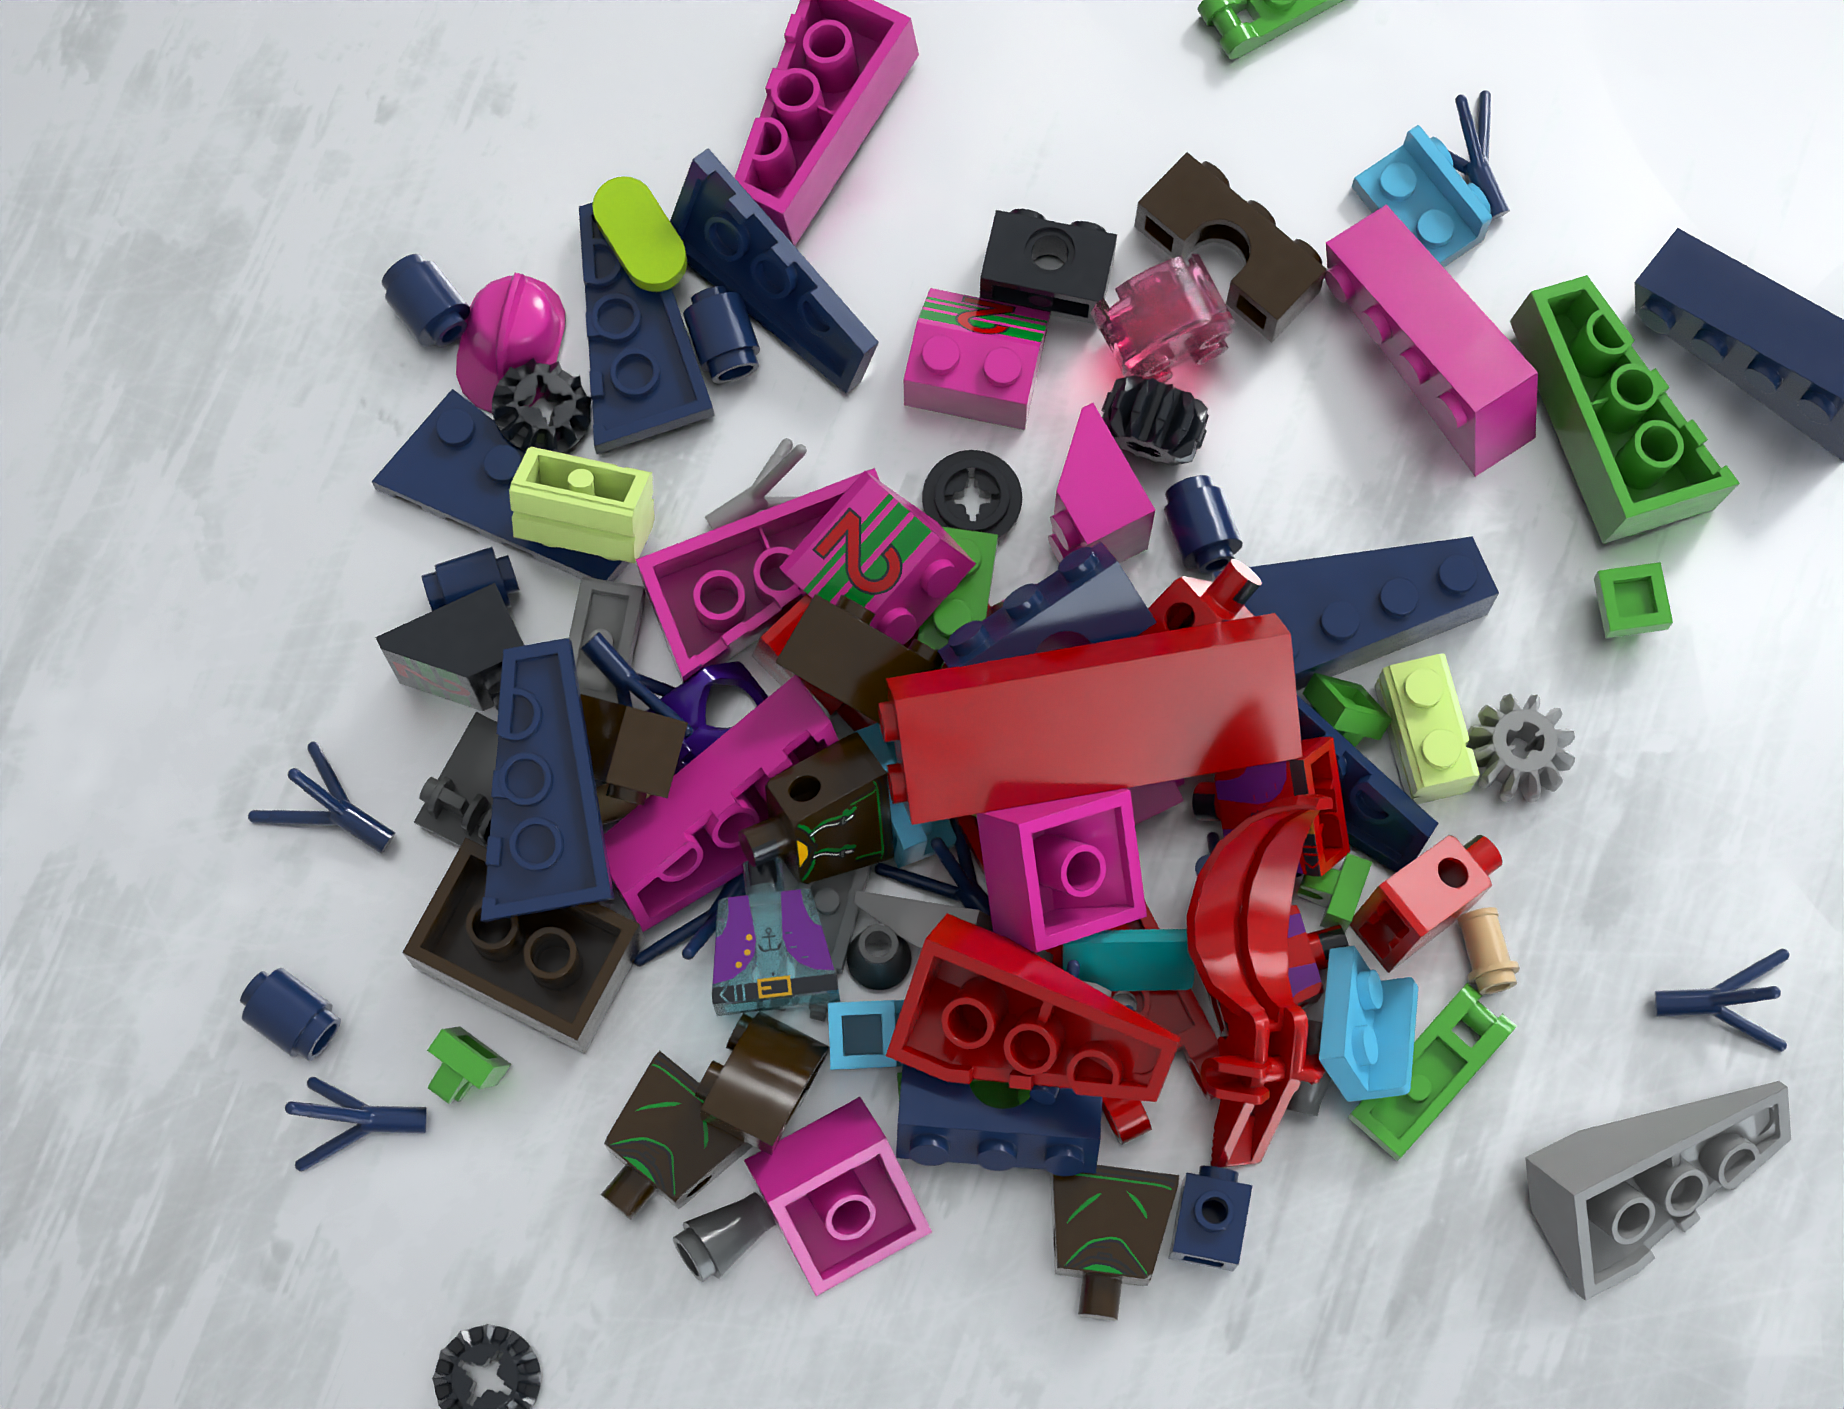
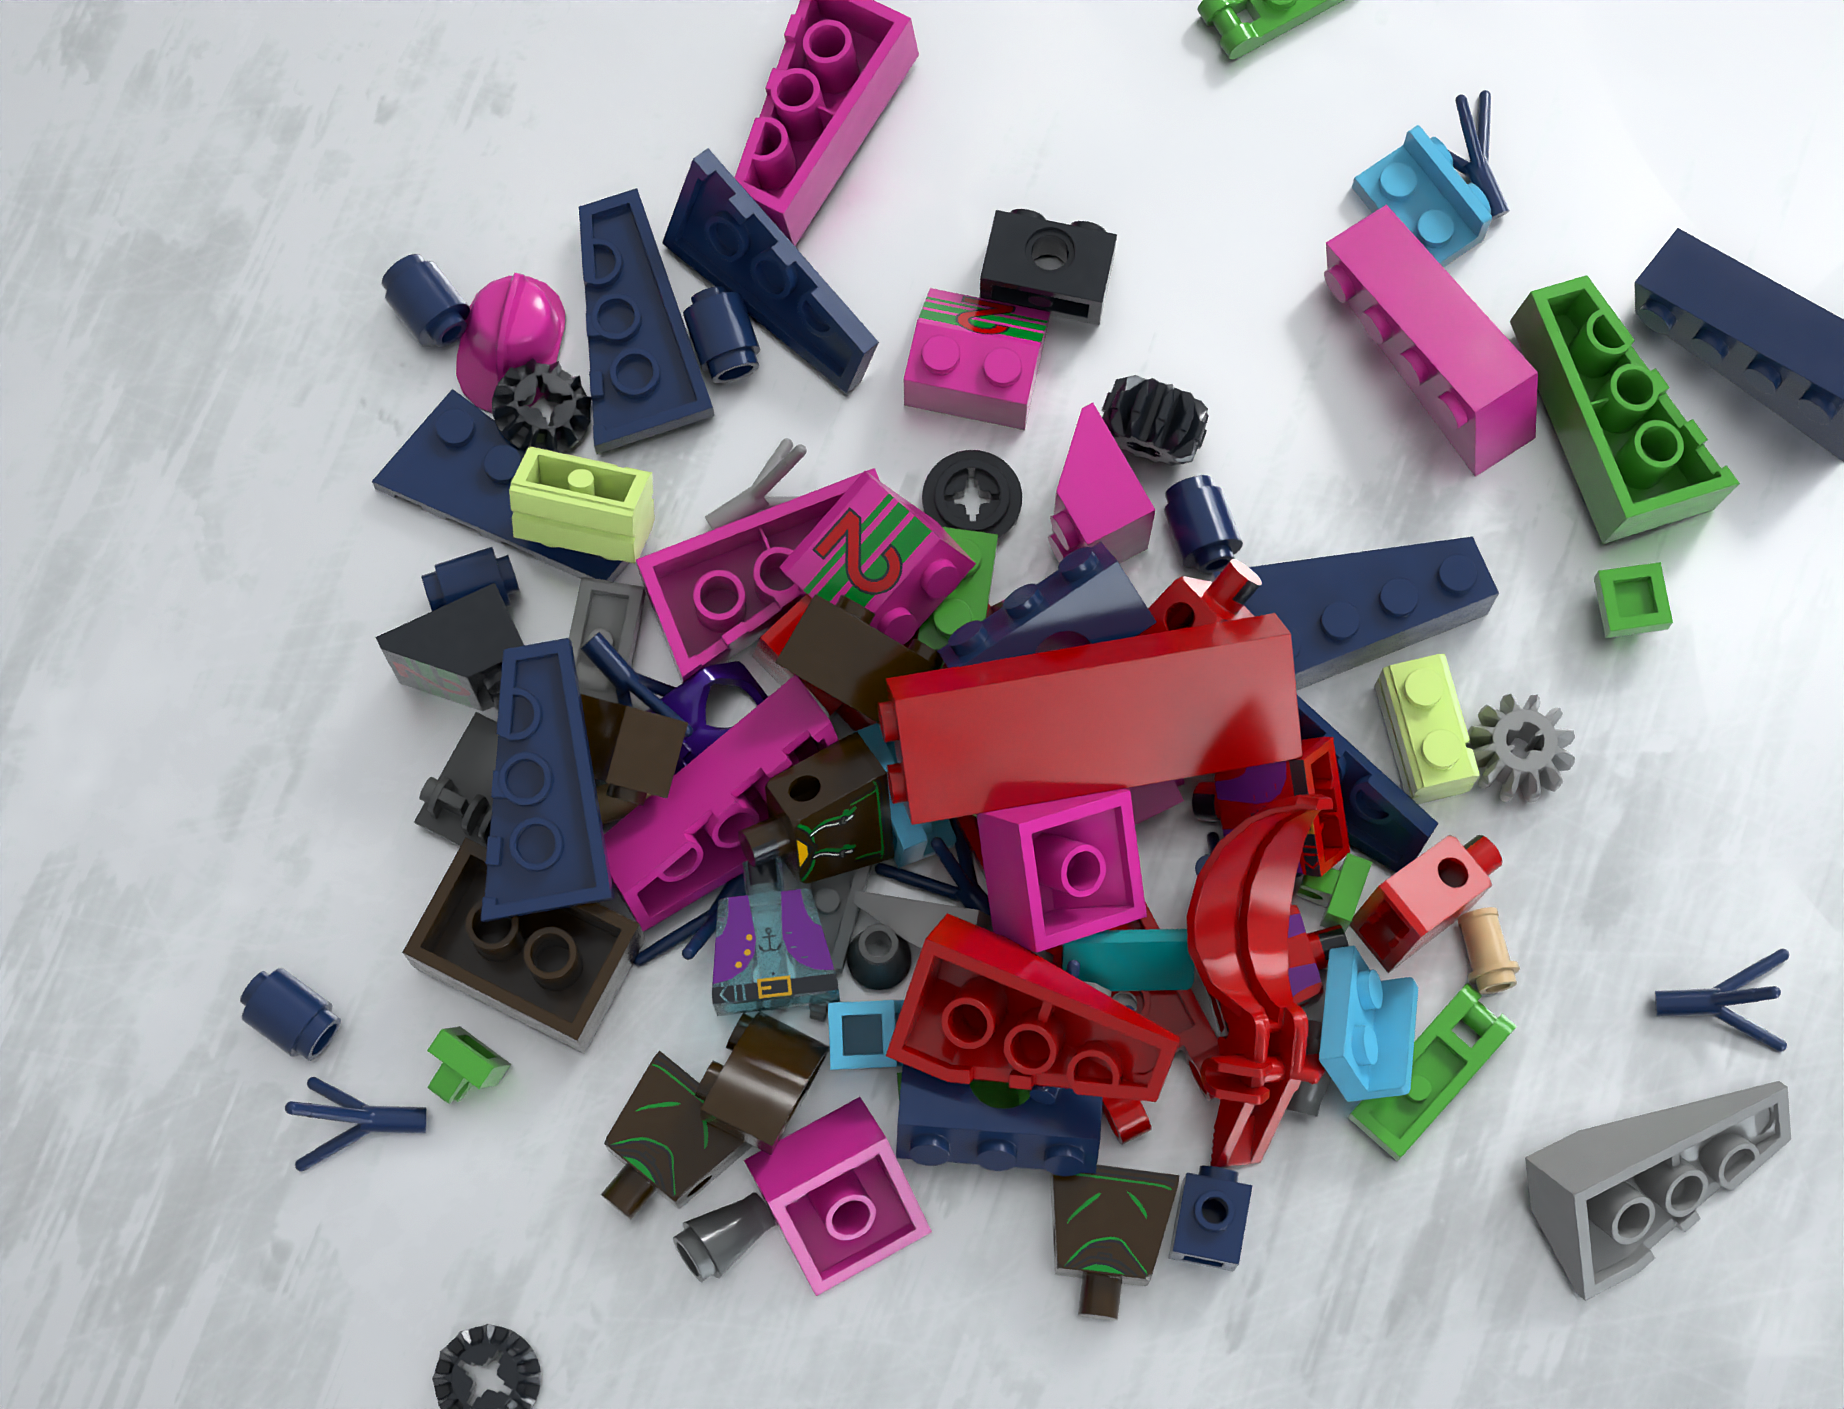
dark blue plant [248,741,396,854] -> none
lime tile [592,176,687,292] -> none
clear pink brick [1090,254,1236,383] -> none
dark brown arch [1134,152,1327,343] -> none
bright green tile [1302,672,1393,747] -> none

